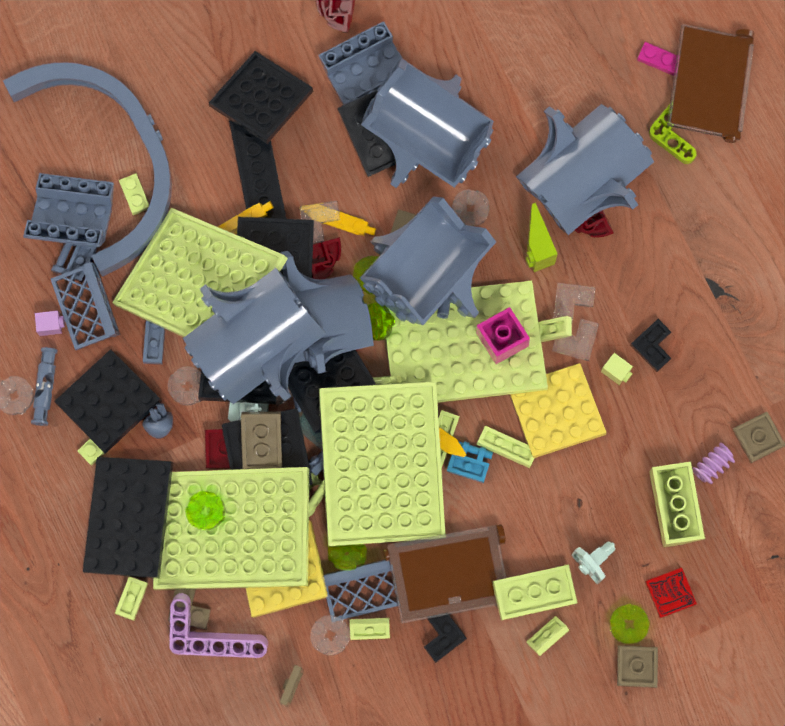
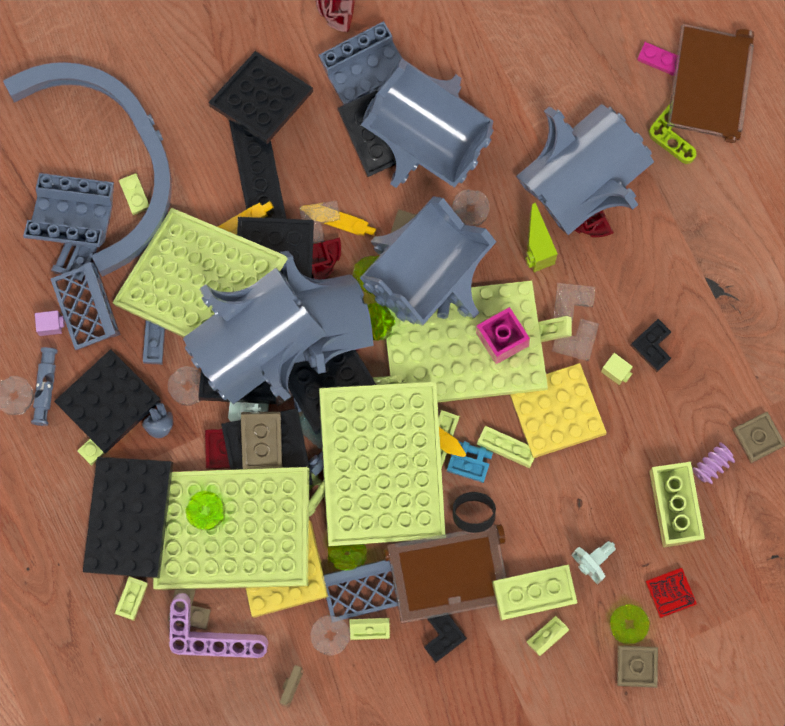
none -> black tyre [453,492,496,533]

